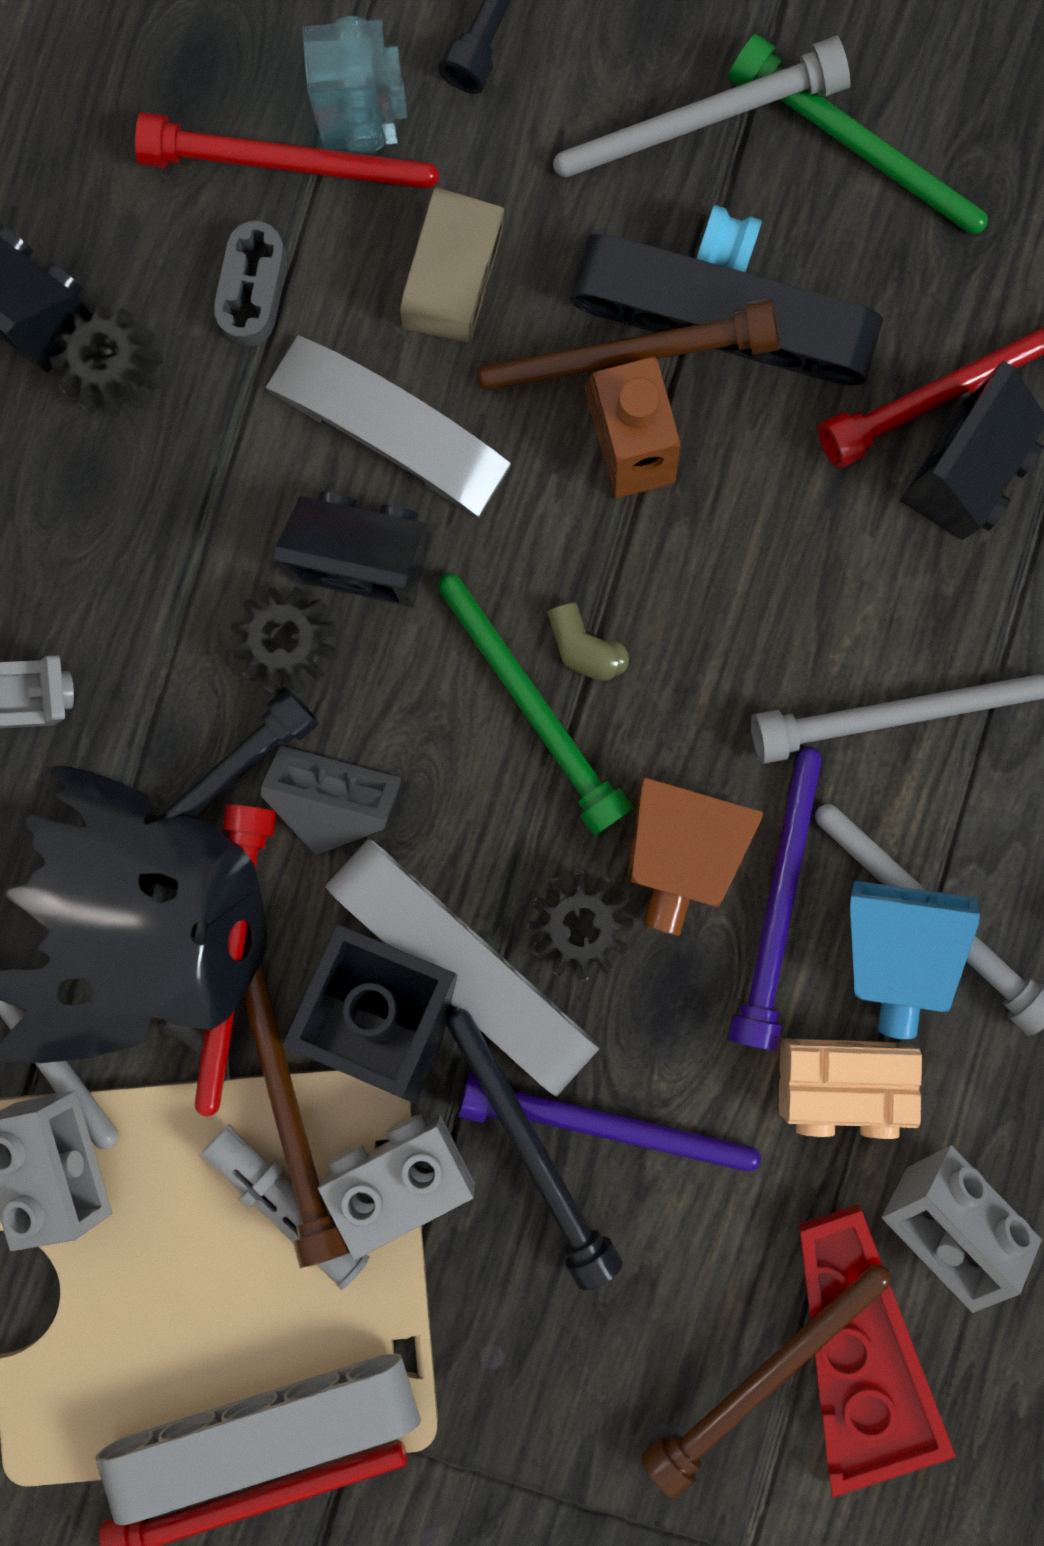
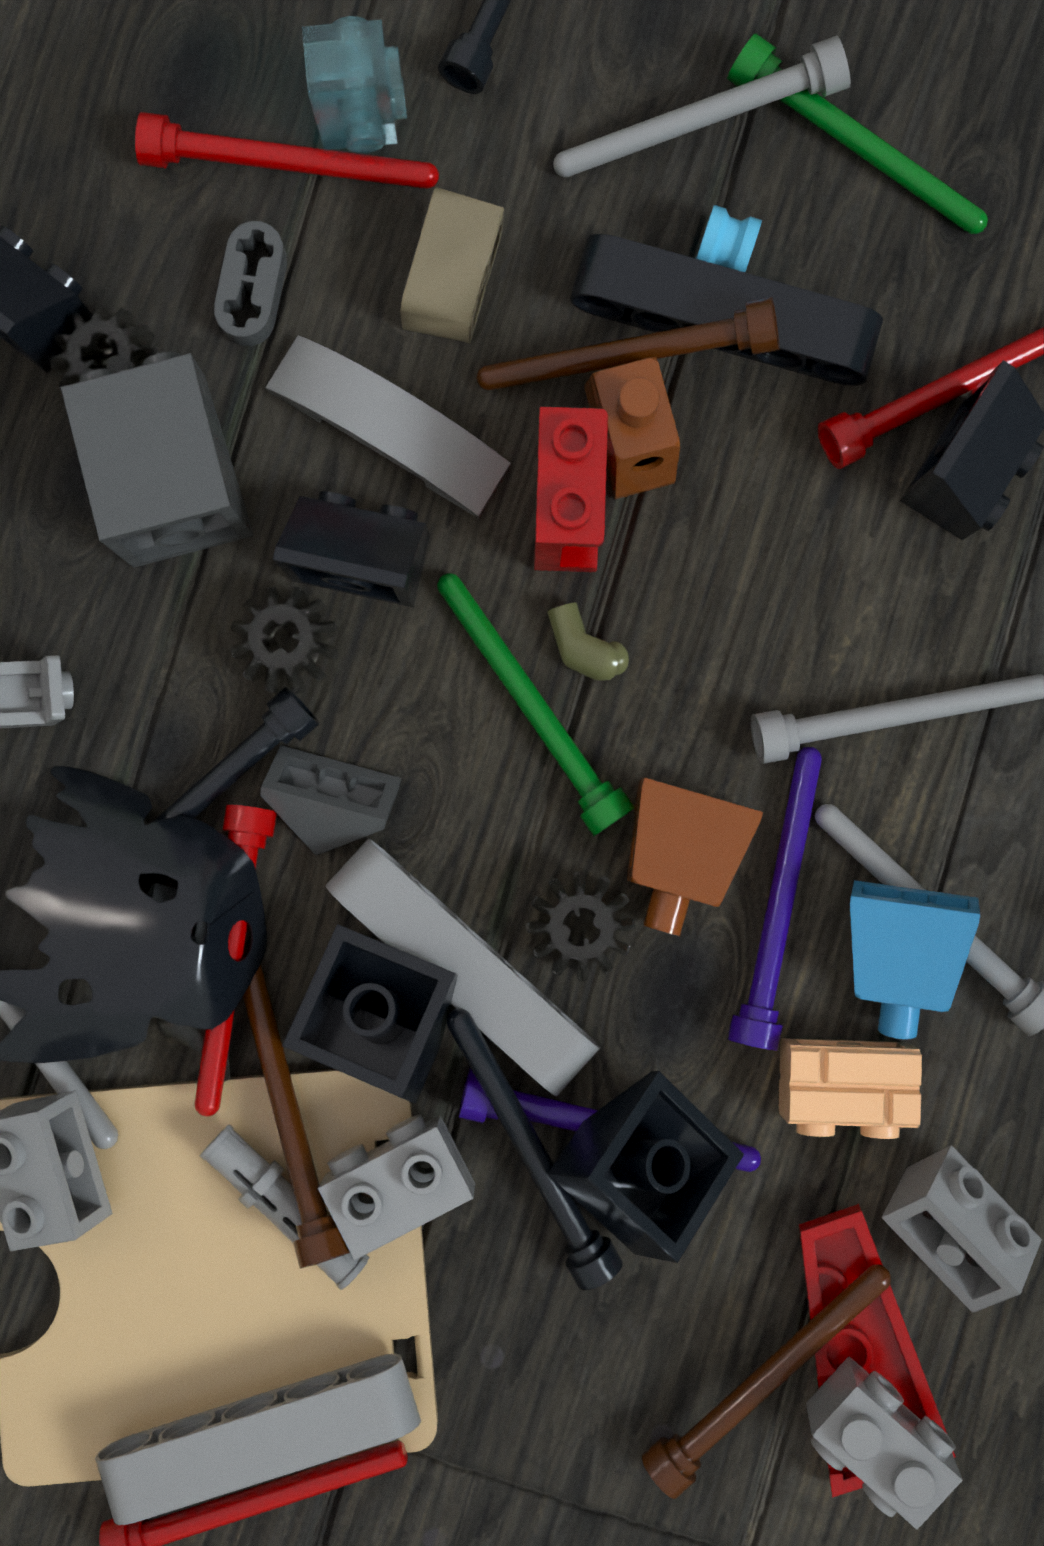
none -> dark grey slope [61,352,254,568]
none -> red panel [534,407,608,572]
none -> black slope [548,1071,744,1263]
none -> light grey brick [806,1356,963,1530]

